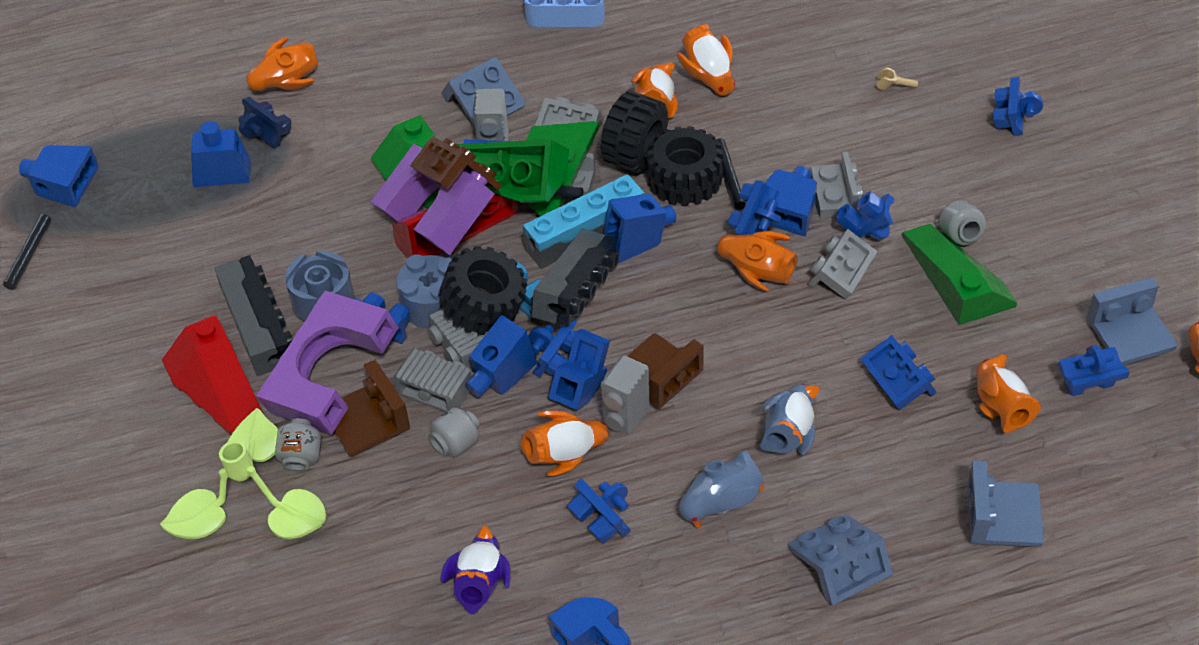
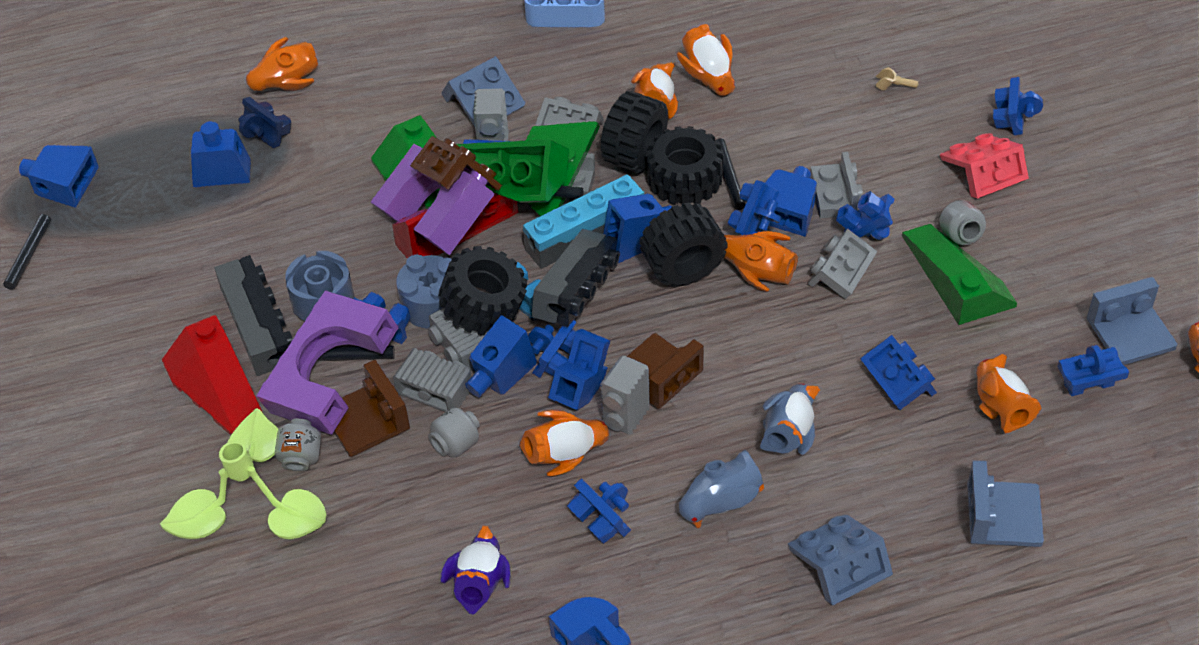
none -> black bar [317,346,395,361]
none -> black tyre [640,203,728,287]
none -> coral bracket [940,133,1029,199]

